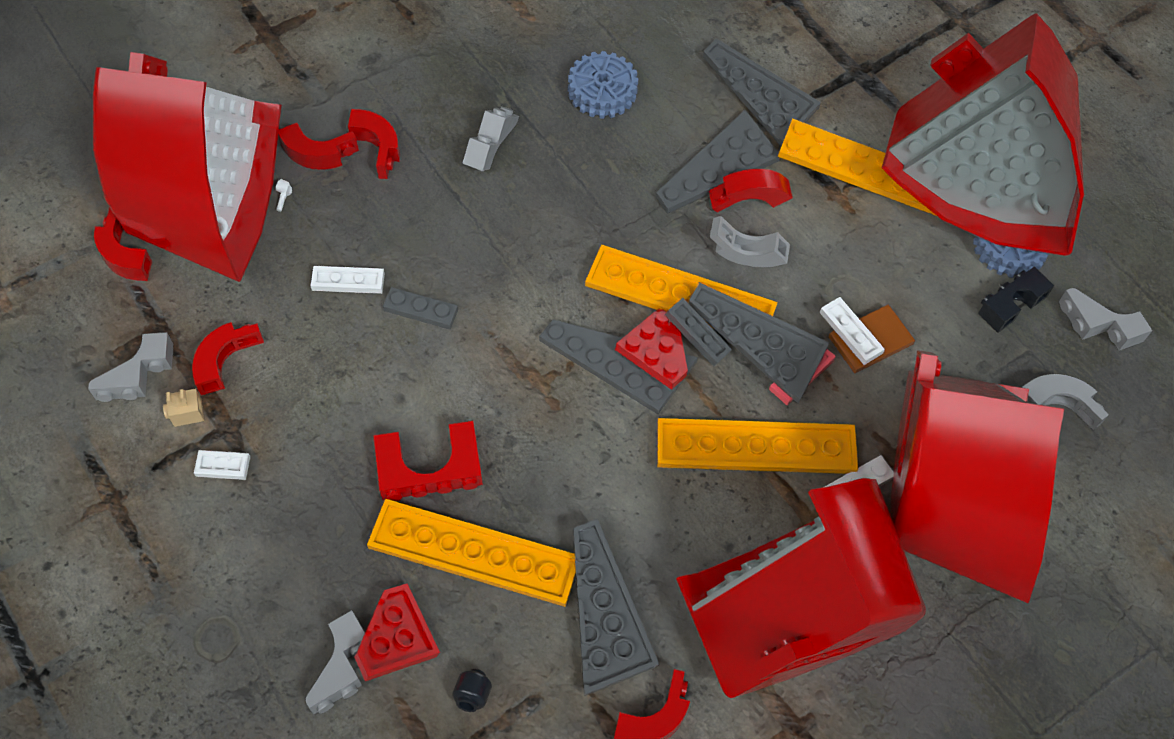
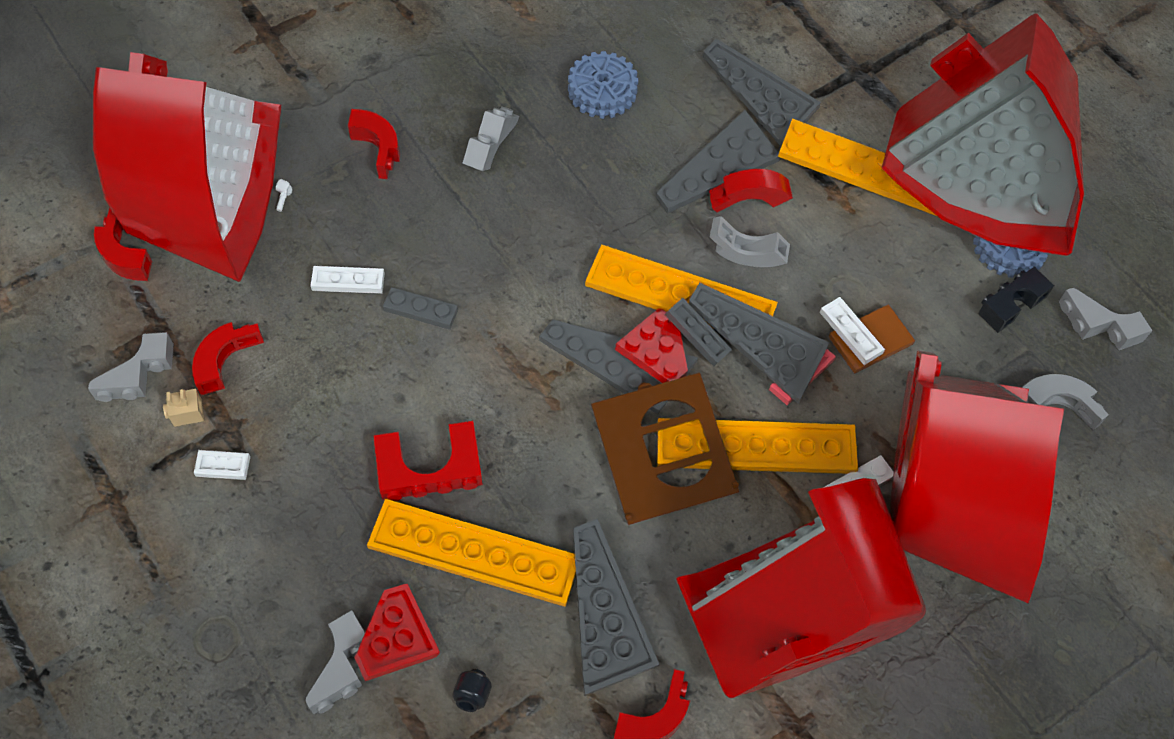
red arch [278,123,359,170] -> none
none -> reddish brown door [591,372,739,525]

